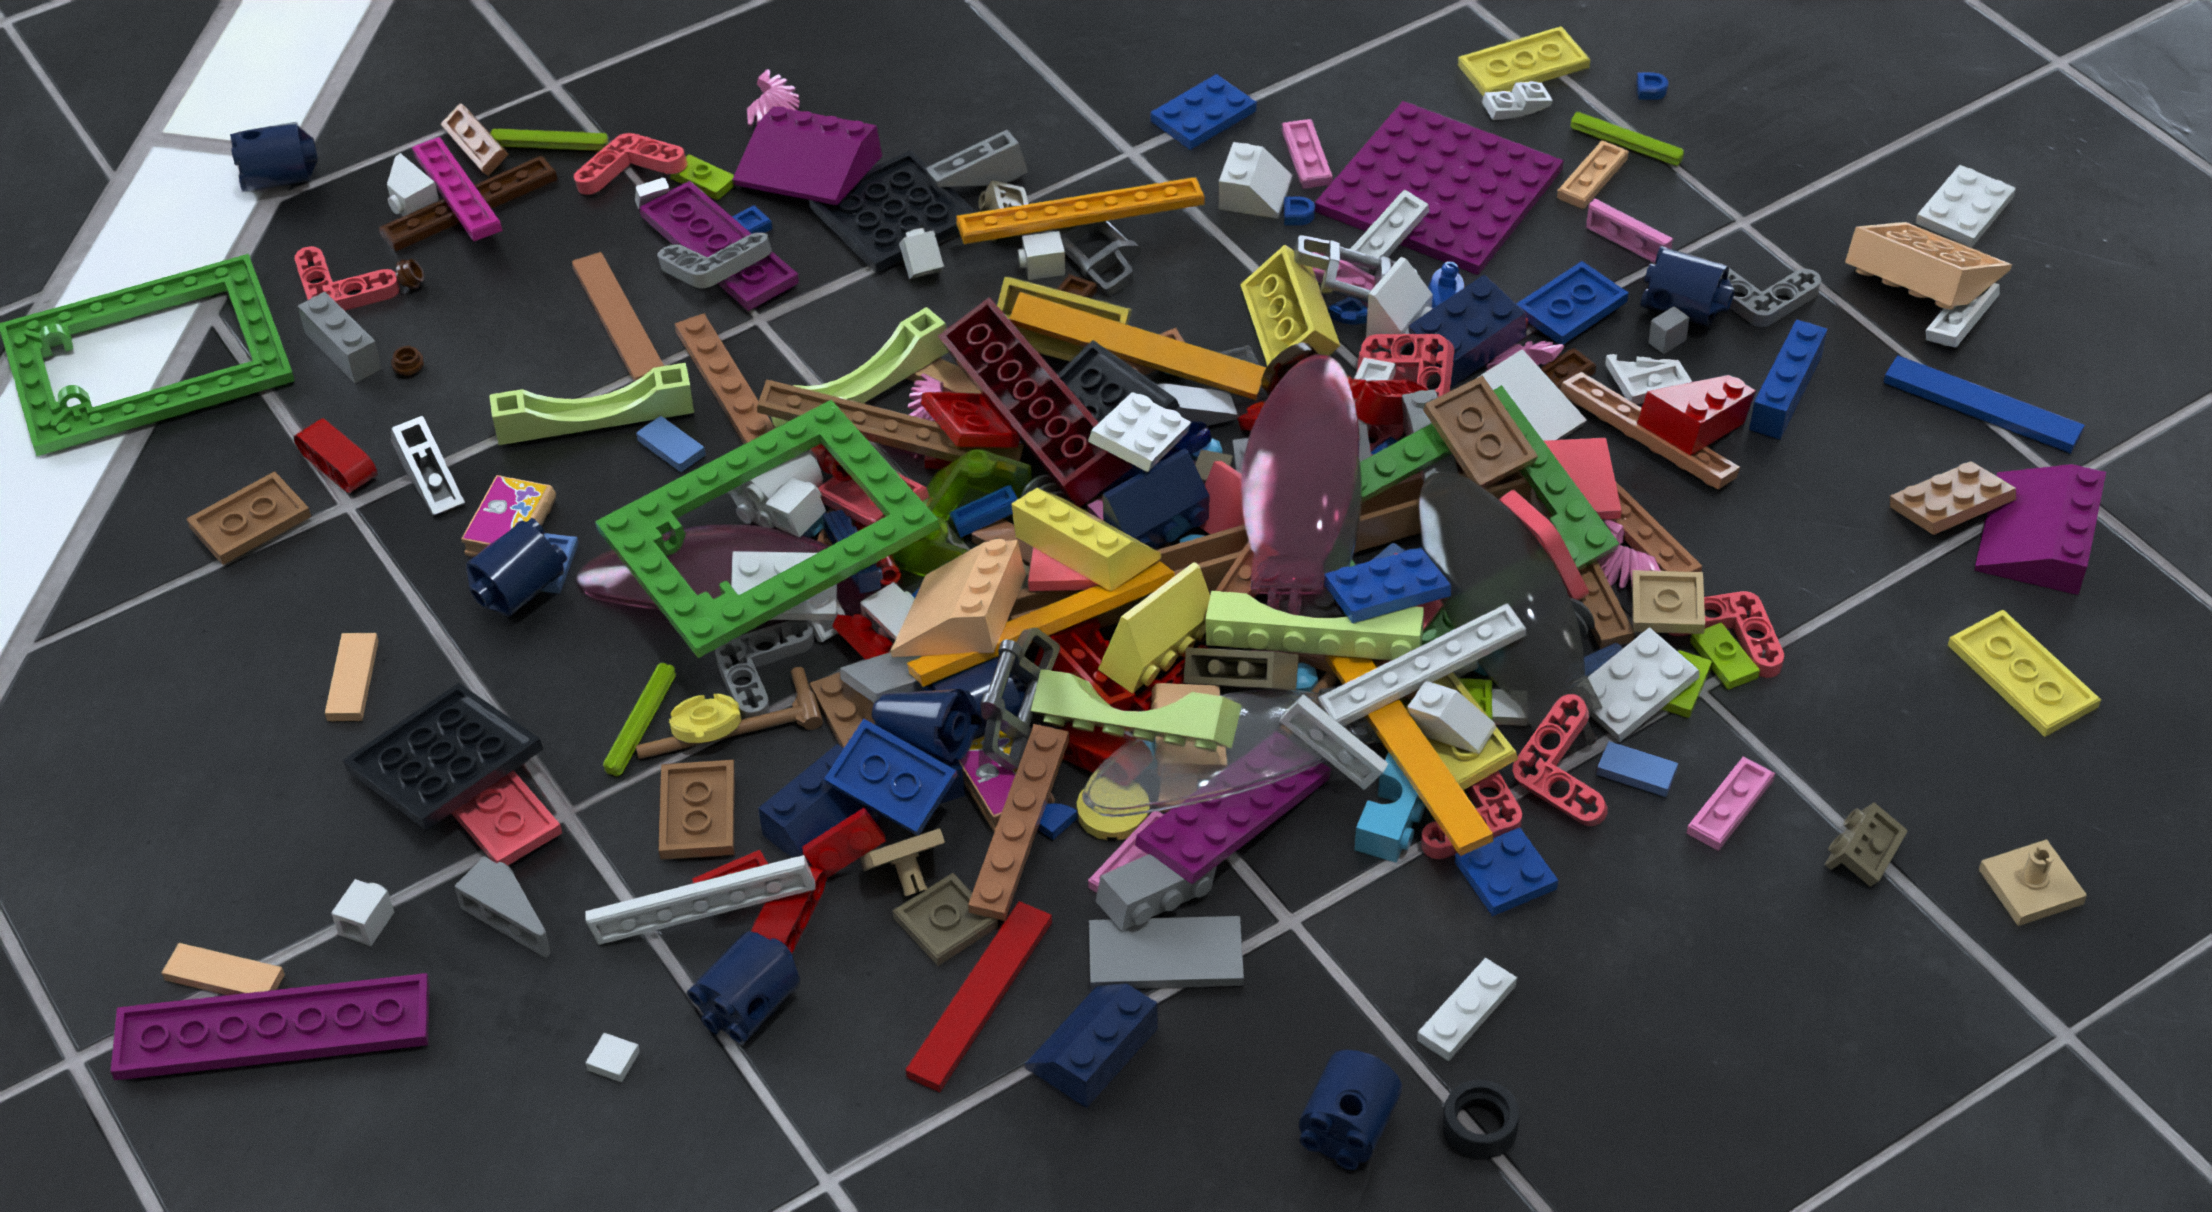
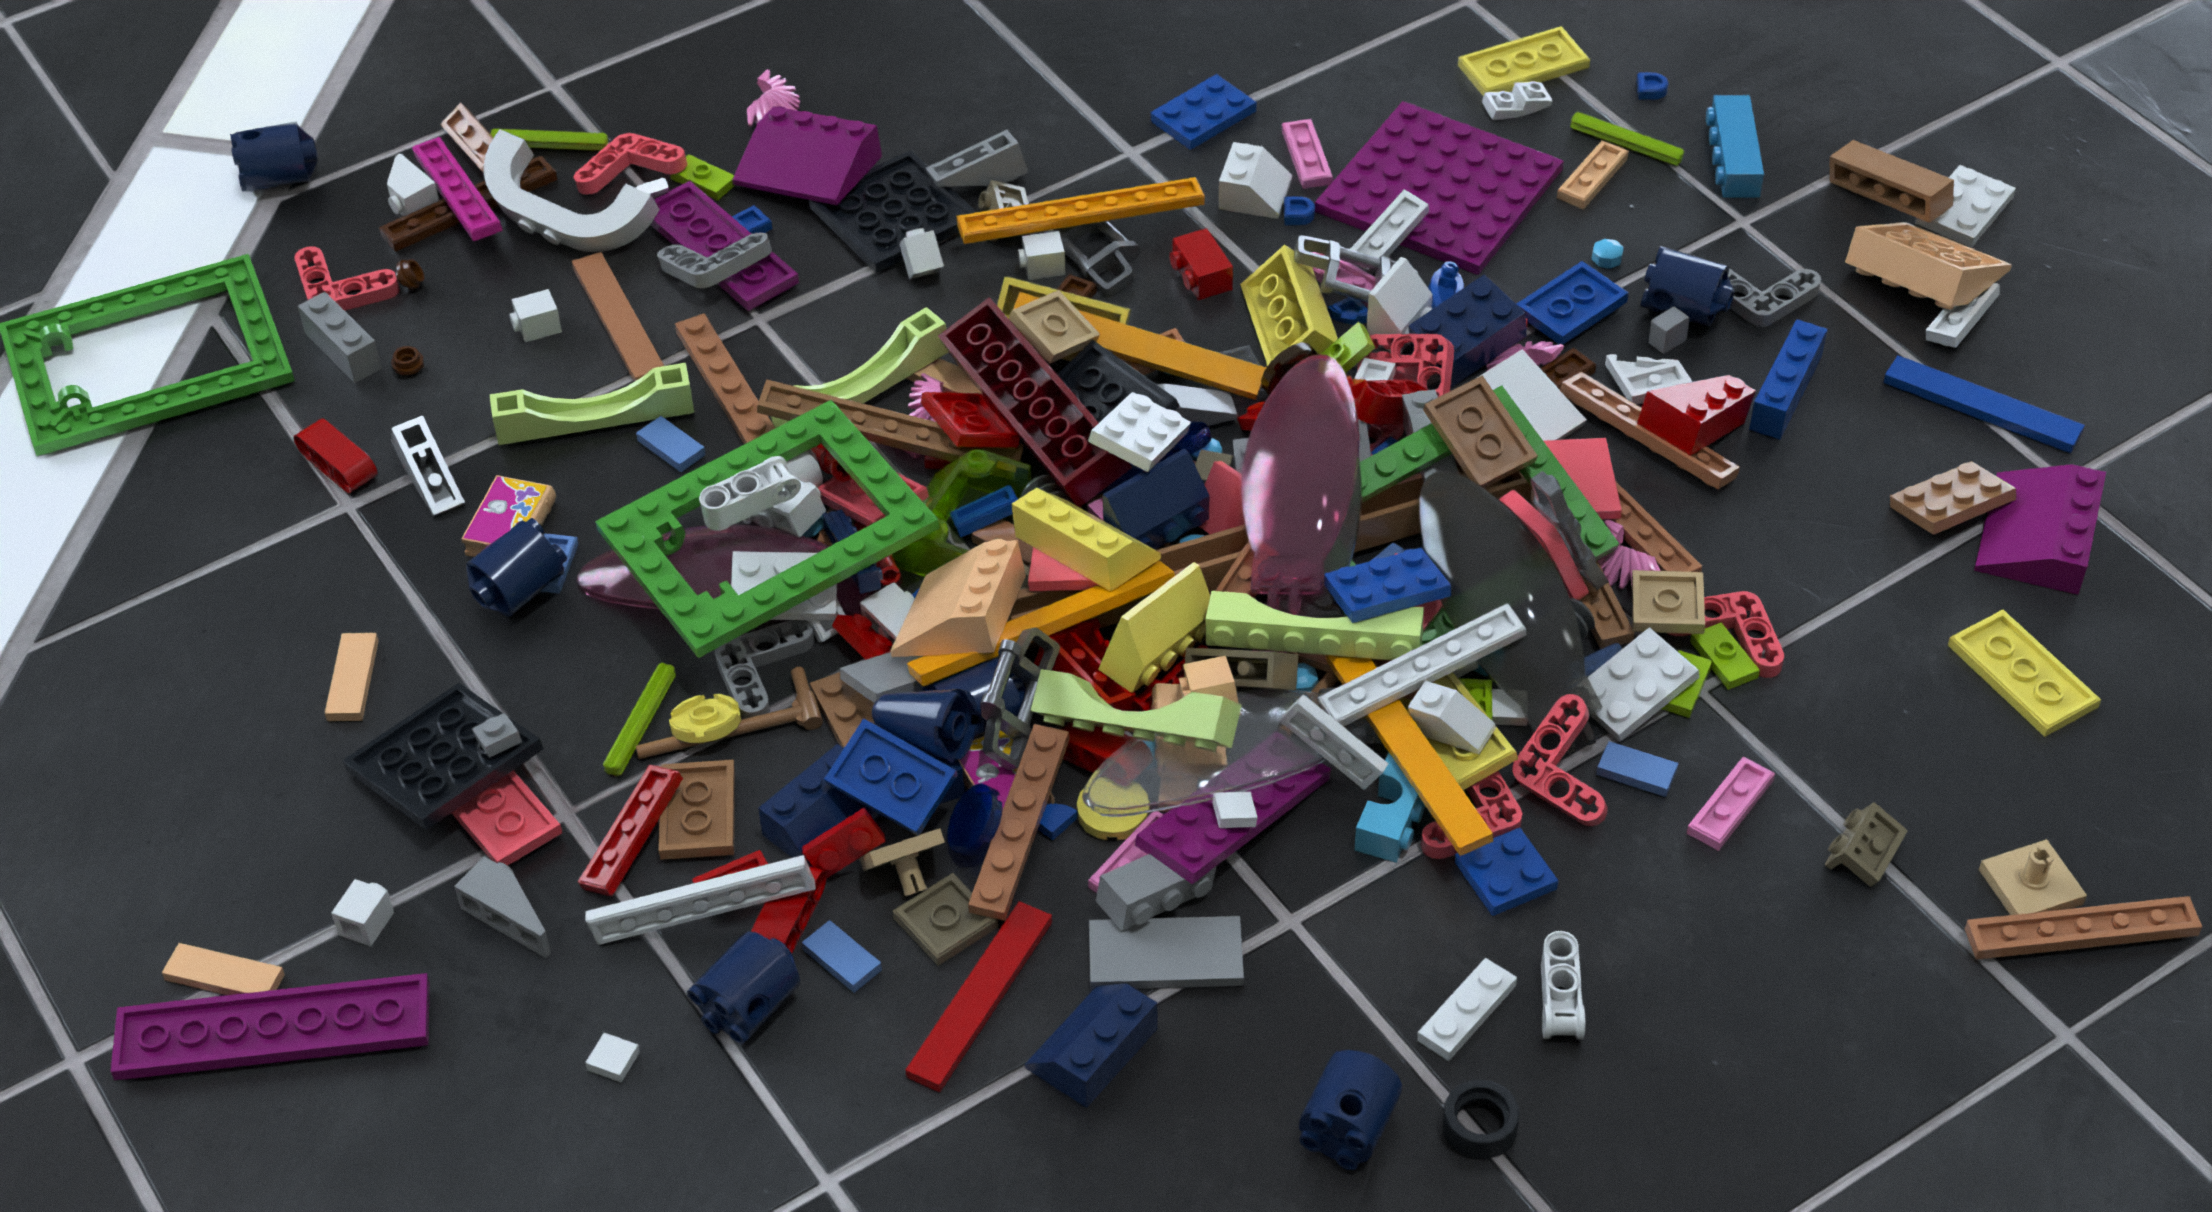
medium nougat plate [187,471,311,565] -> none
bright pink tile [1586,199,1673,263] -> none
none -> light grey plate [472,713,522,758]
none -> white arch [484,129,660,252]
none -> white brick [509,289,562,343]
none -> red tile [578,764,683,897]
none -> white piece [699,456,801,531]
none -> medium blue tile [802,920,882,993]
none -> clear blue tile [948,783,1003,857]
none -> tan tile [1008,290,1100,363]
none -> red brick [1169,228,1233,300]
none -> light nougat brick [1179,656,1241,715]
none -> white tile [1212,792,1258,828]
none -> lime plate [1316,322,1375,378]
none -> flat silver bar [1530,471,1609,590]
none -> white piece [1541,931,1585,1040]
none -> medium azure tile [1592,239,1624,269]
none -> dark azure brick [1706,95,1764,198]
none -> medium nougat brick [1829,140,1954,223]
none -> nougat plate [1965,896,2202,960]

